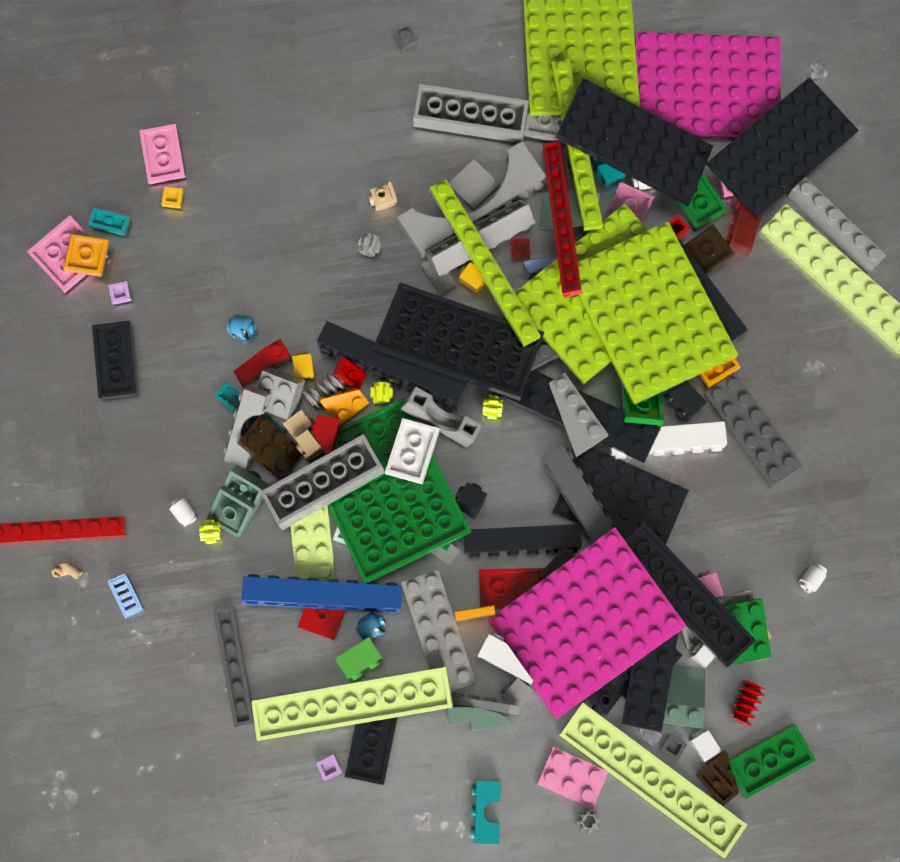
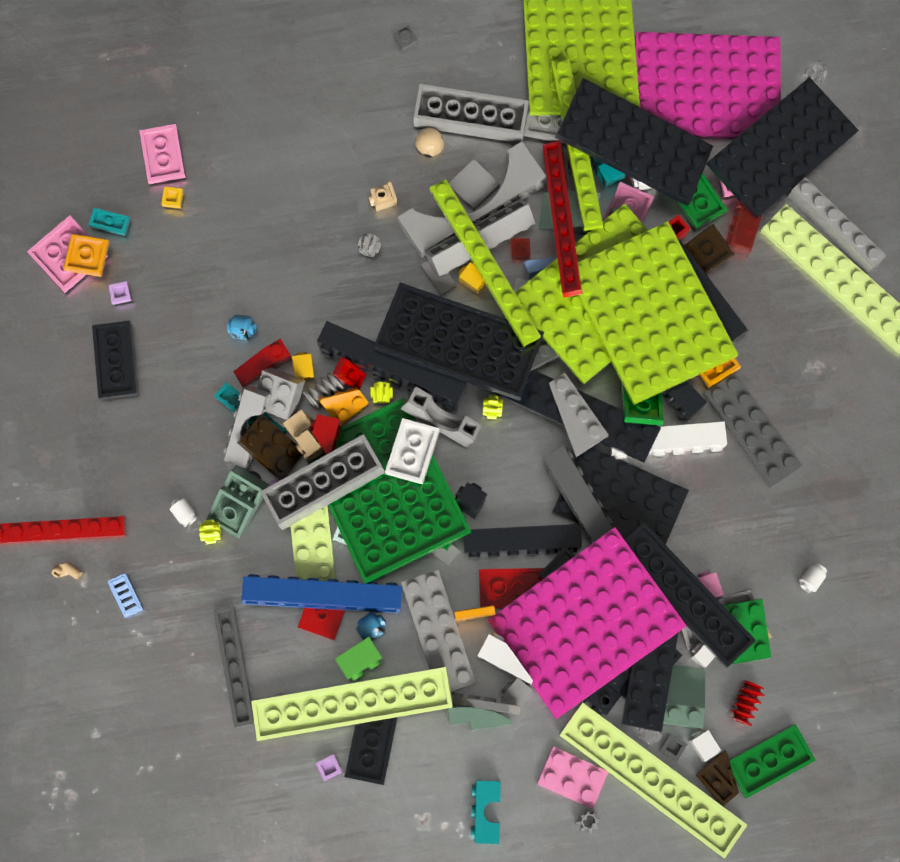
none -> tan hair [415,127,444,157]

